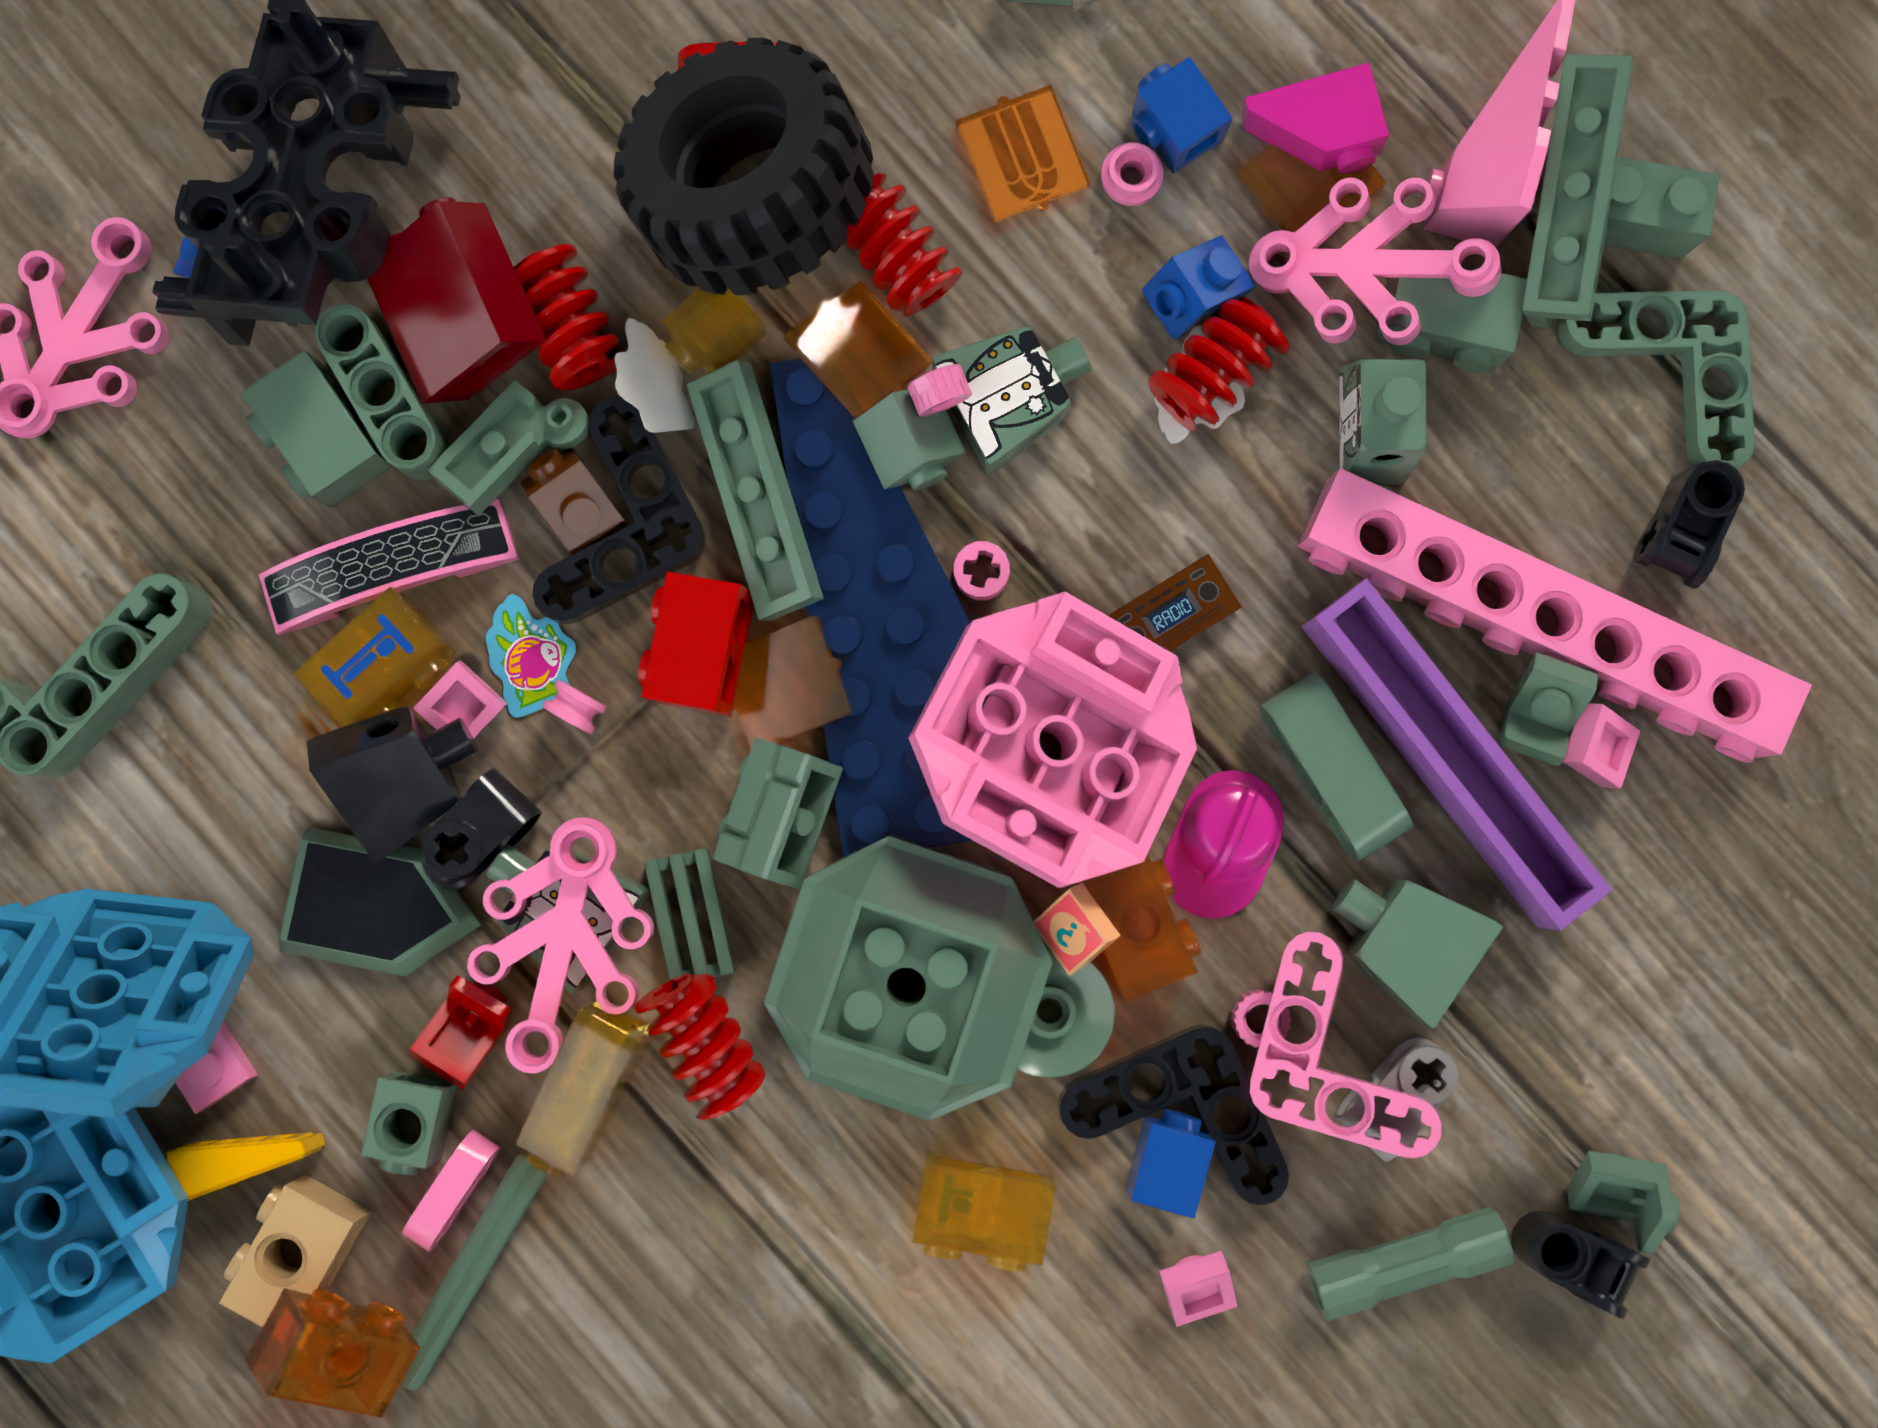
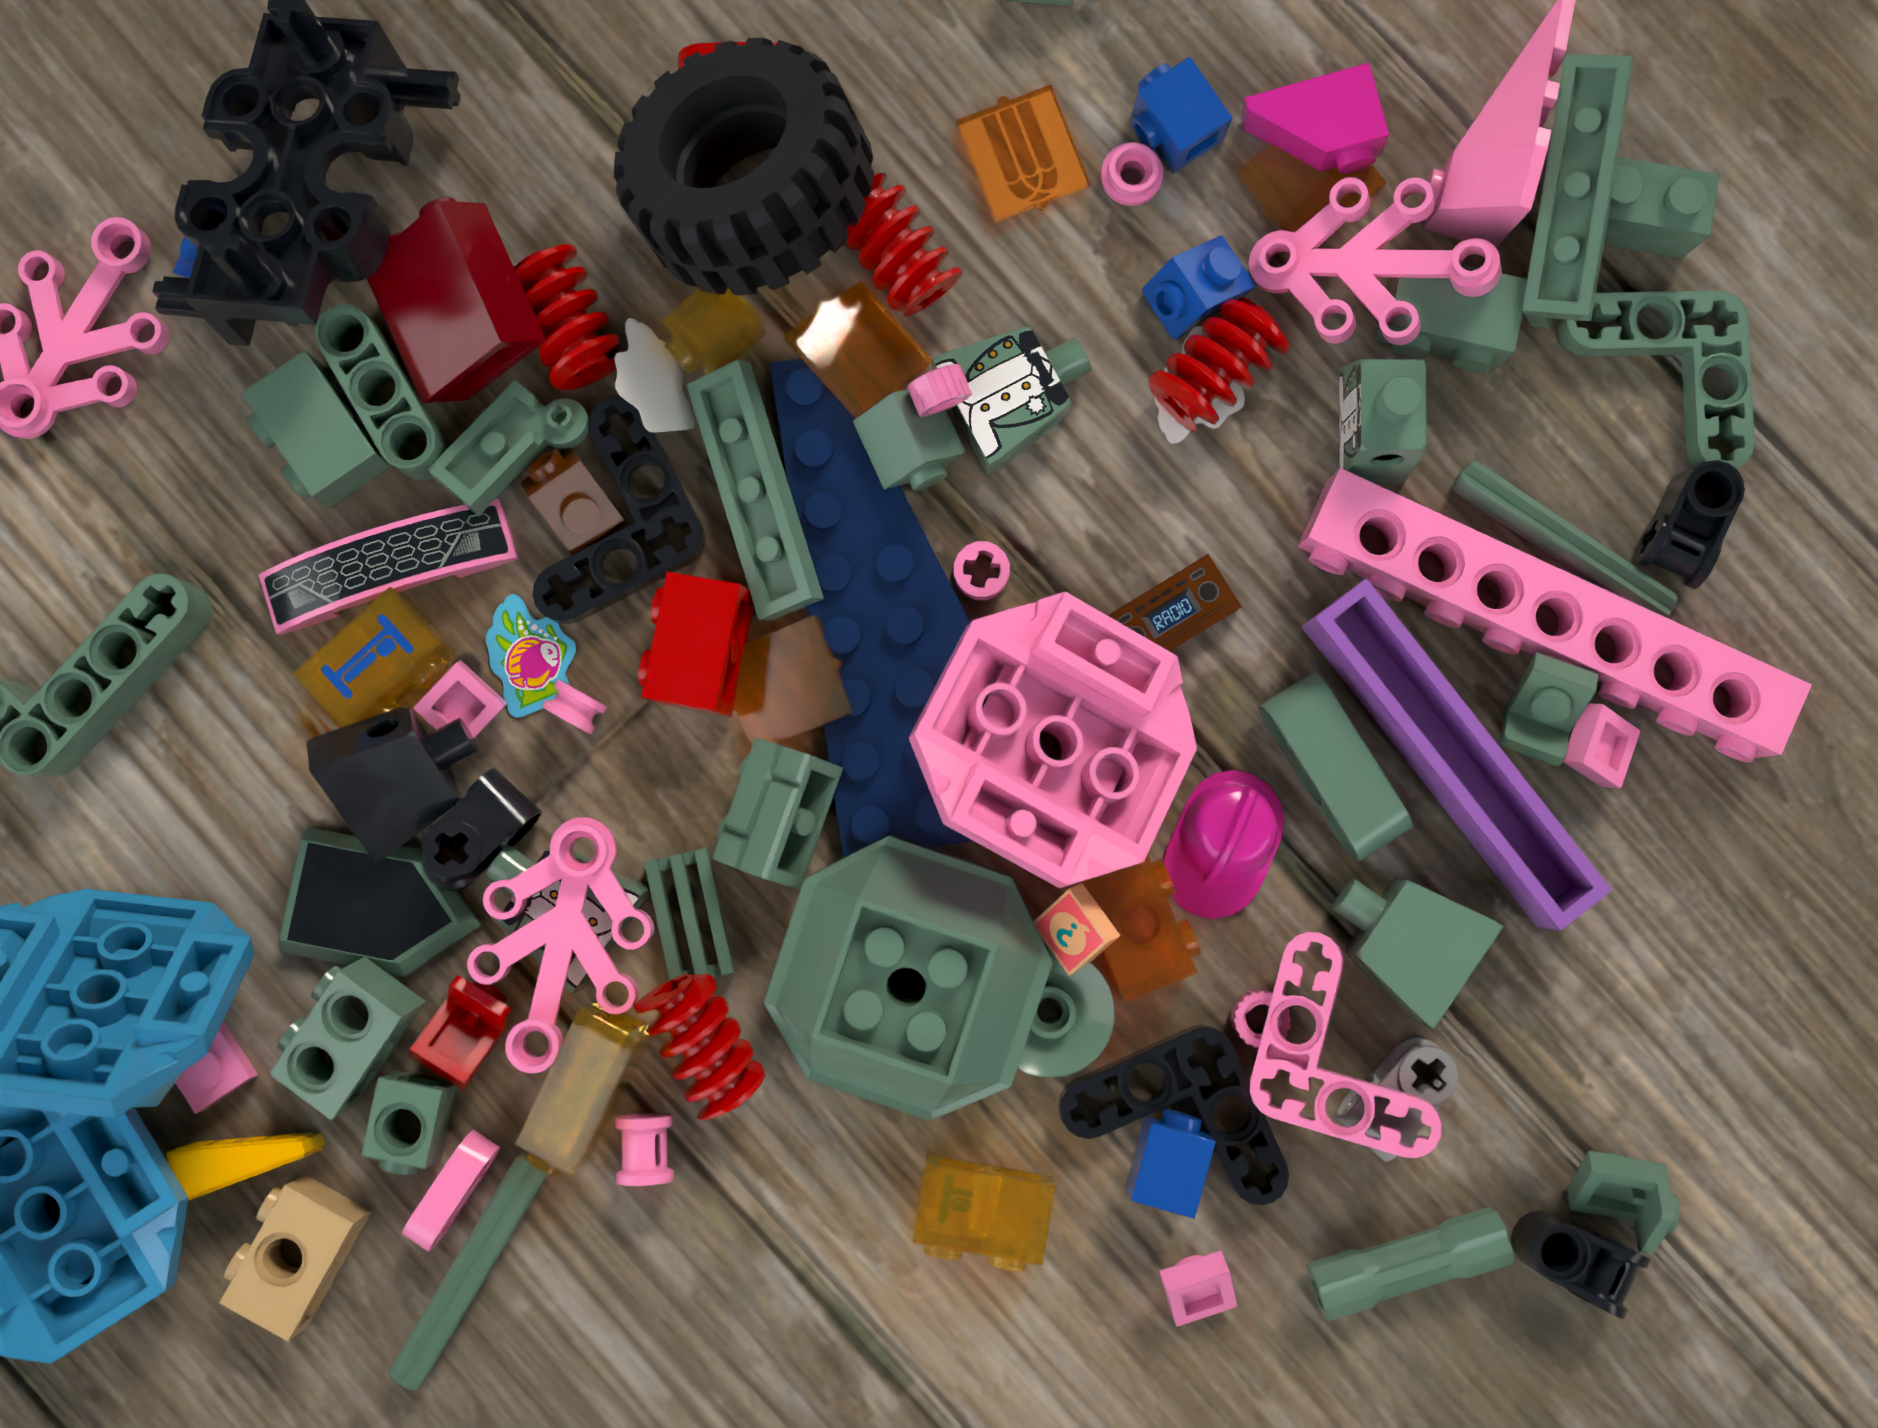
clear orange brick [245,1288,420,1418] -> none
none -> sand green brick [269,957,426,1121]
none -> bright pink bush [615,1113,674,1186]
none -> sand green axle [1452,461,1678,617]

